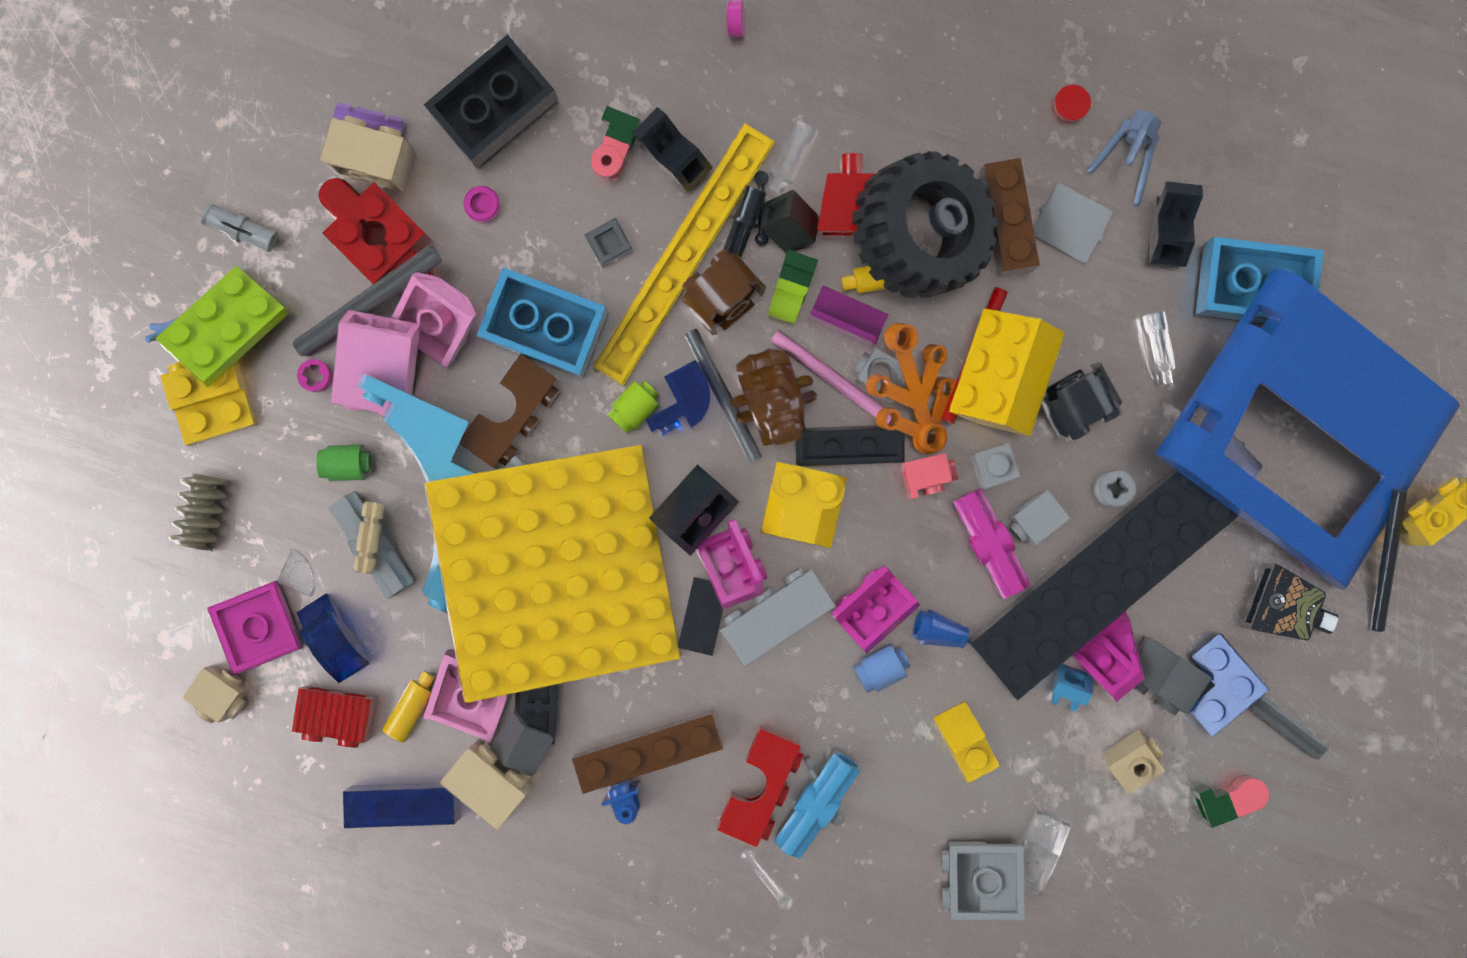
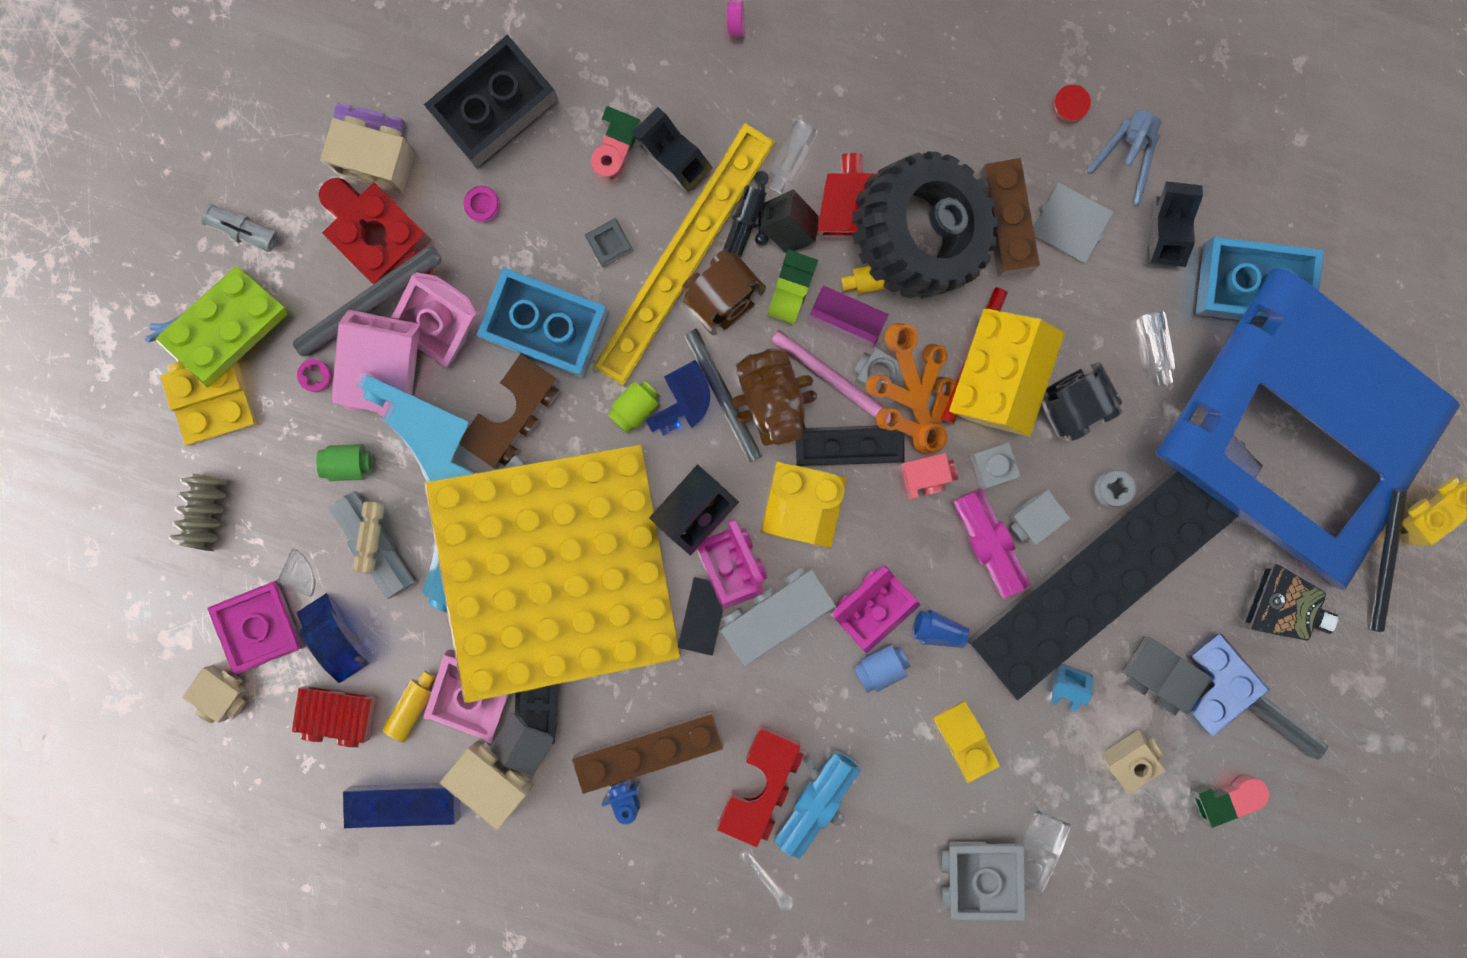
dark pink wing [1072,611,1145,702] -> none

